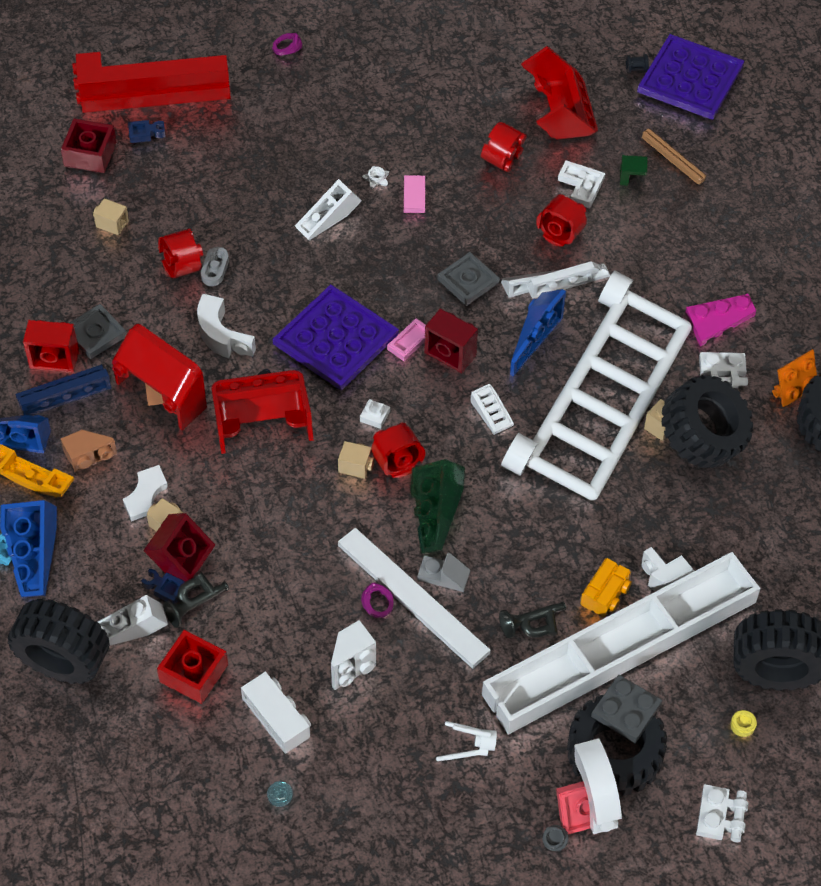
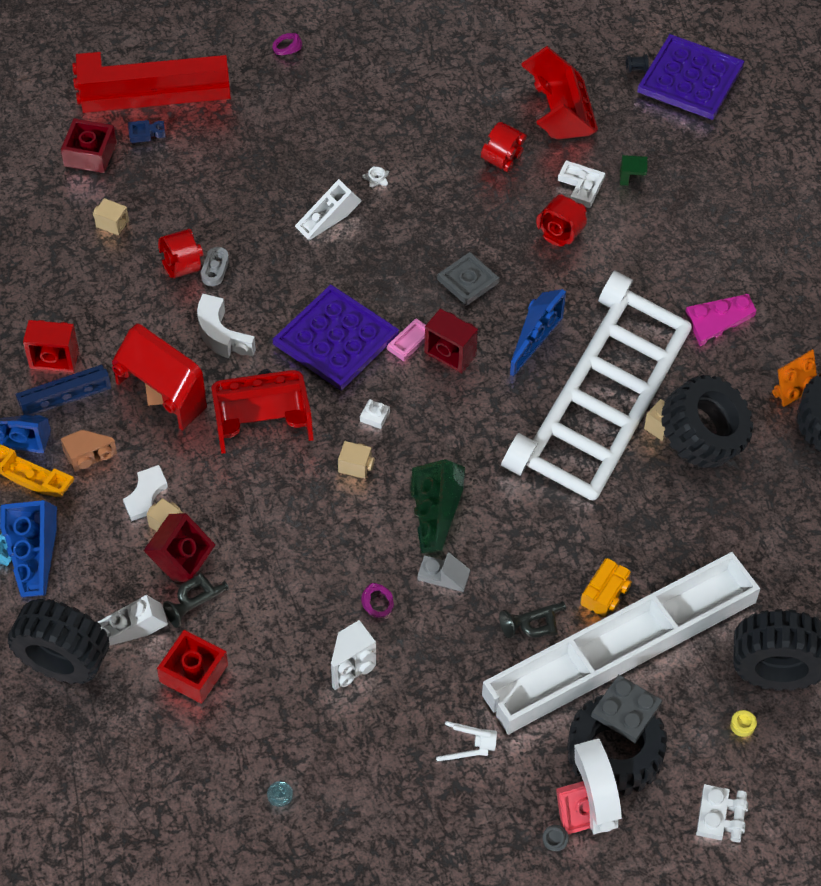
dark grey plate [70,304,127,359] -> none
dark blue plate [141,569,185,604] -> none
white brick [241,671,311,754] -> none
white tile [338,528,491,669] -> none
red brick [371,422,426,478] -> none
bright pink tile [404,175,425,213] -> none
white slope [471,384,514,435] -> none
white wedge [500,261,610,299] -> none
white brick [641,547,694,592] -> none
medium nougat axle [642,129,706,185] -> none
white plate [699,352,748,388] -> none

